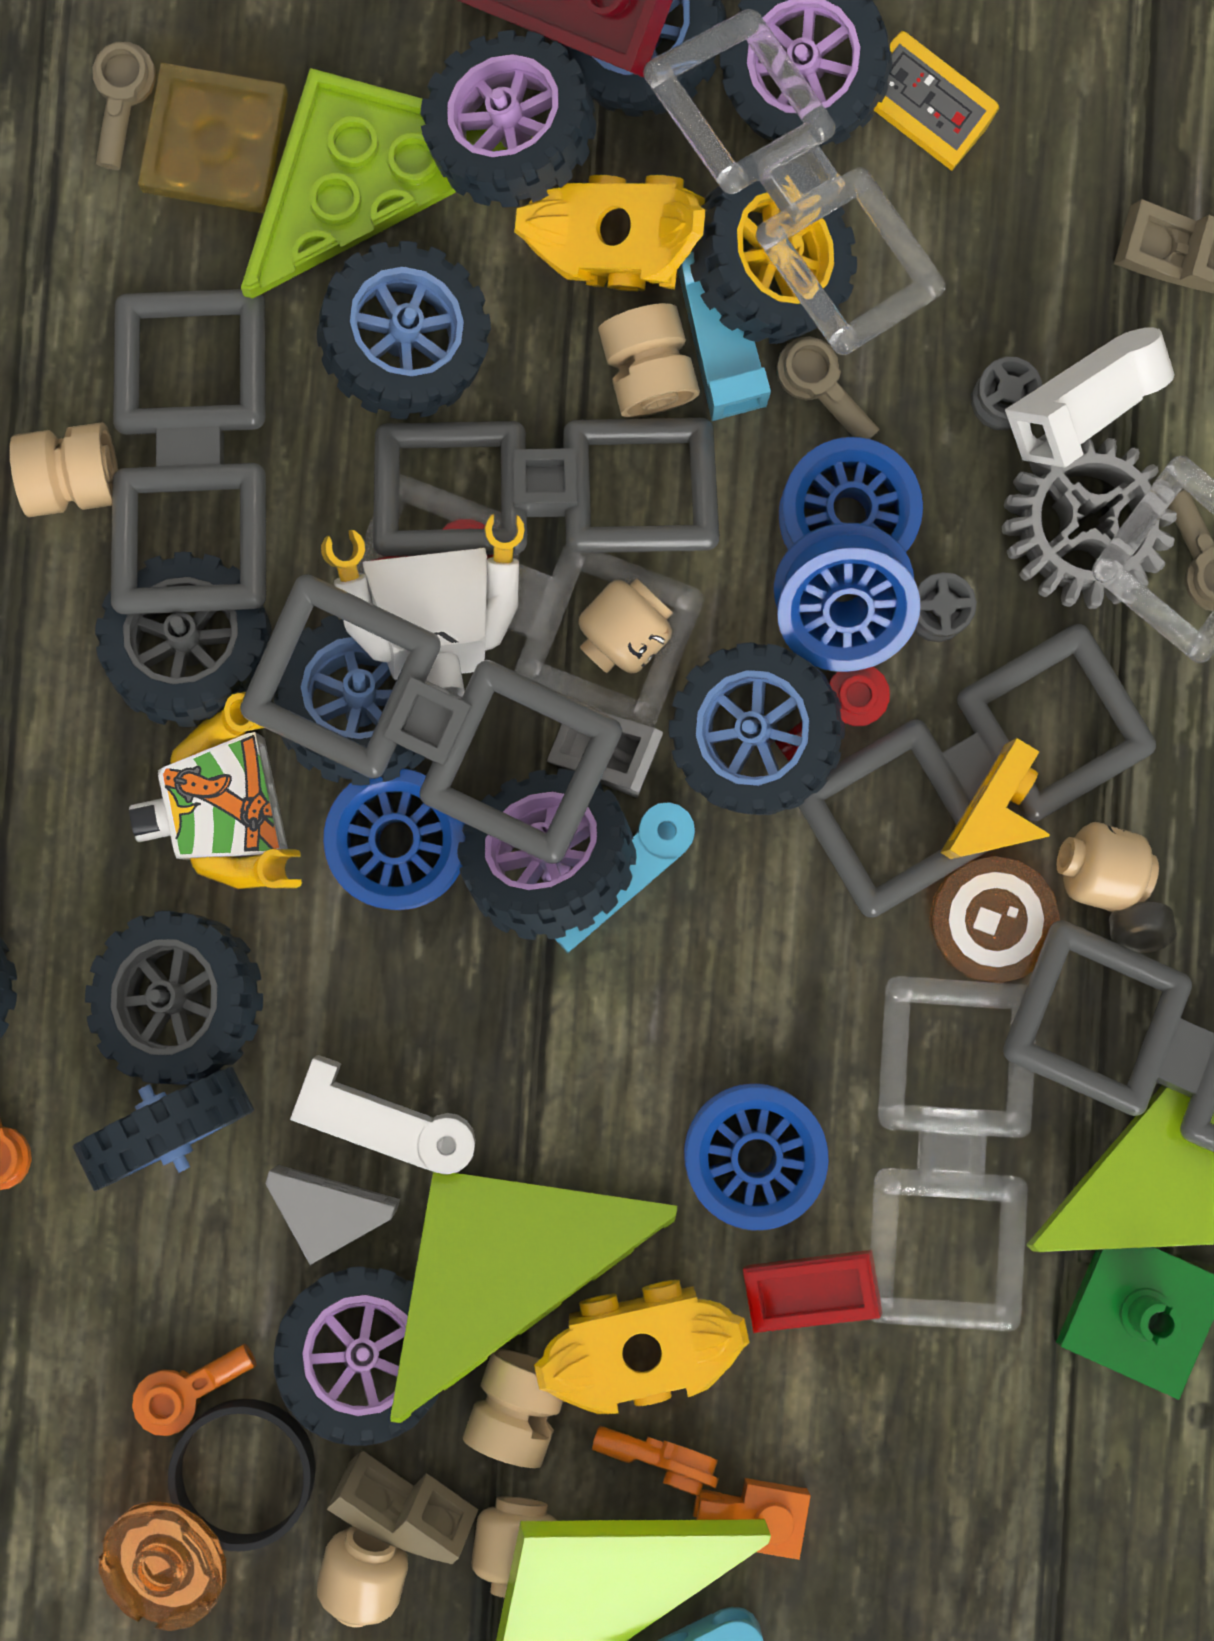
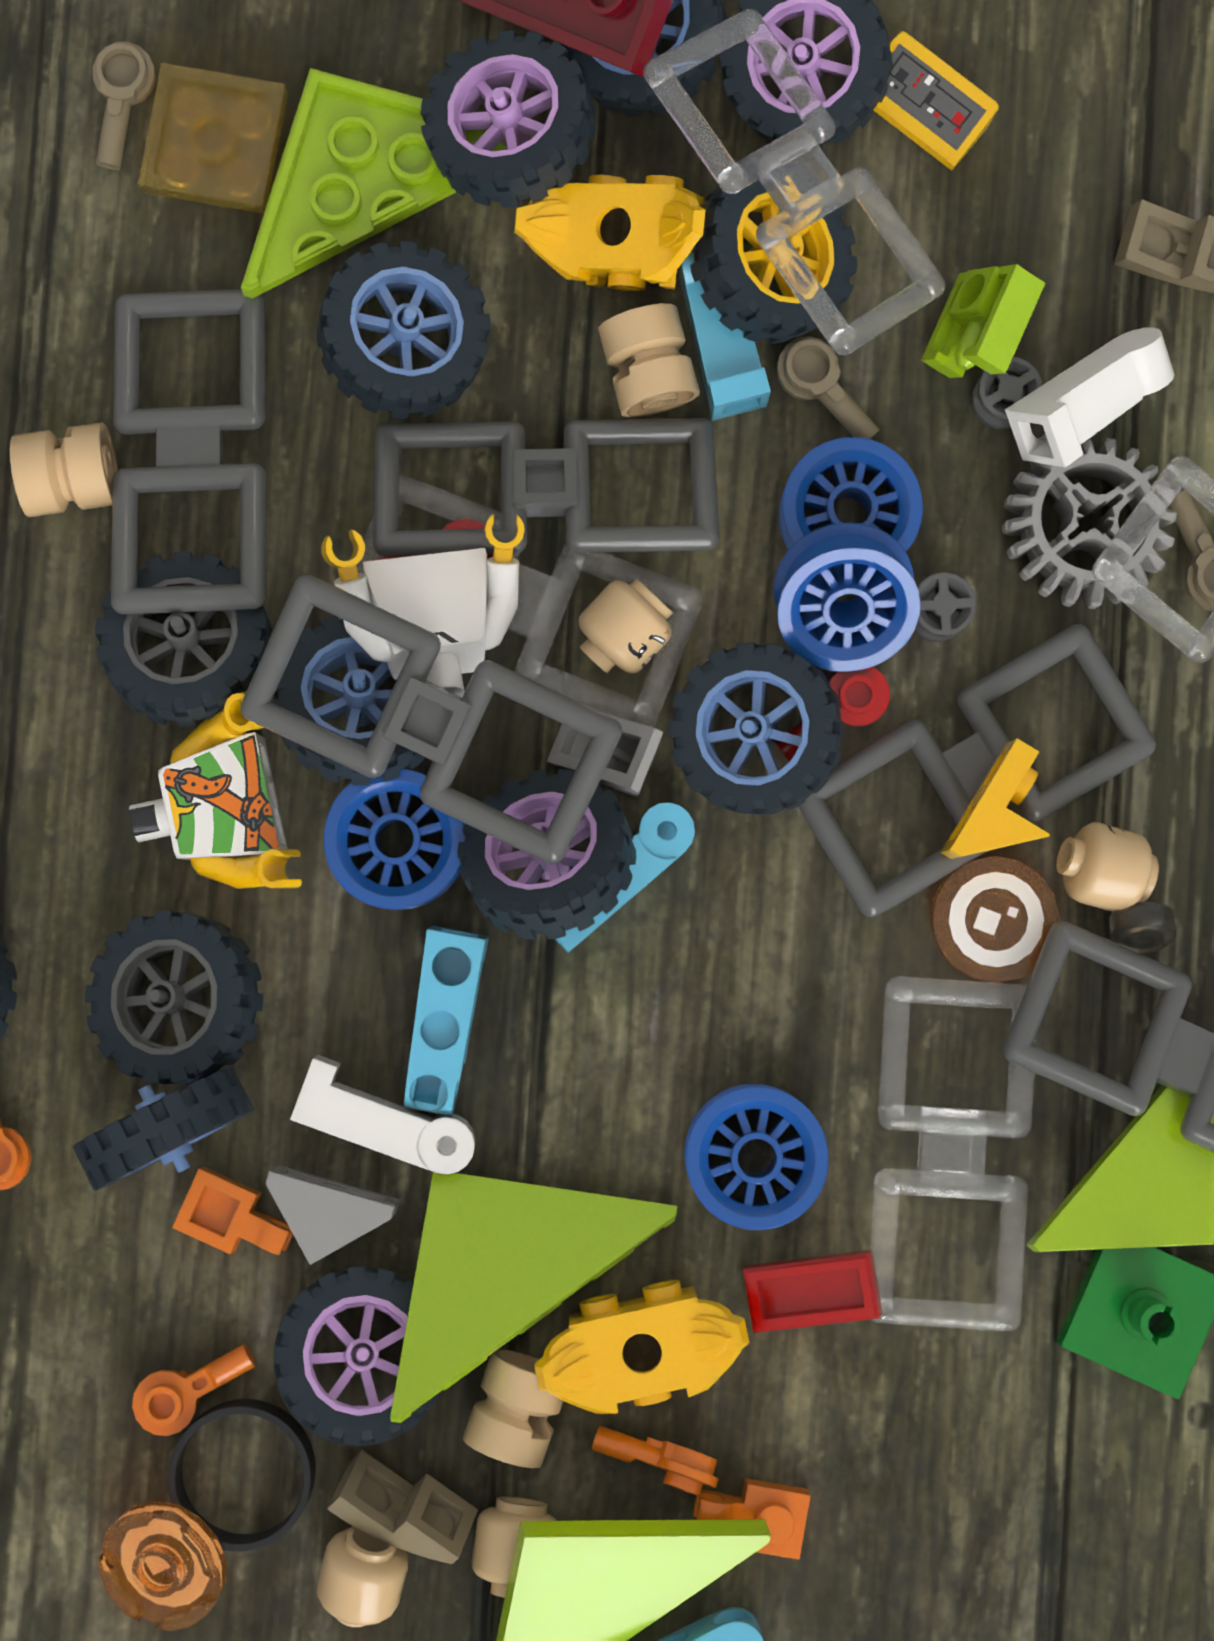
none -> orange plate [172,1166,294,1255]
none -> medium azure leg [404,926,489,1116]
none -> lime brick [921,264,1045,378]

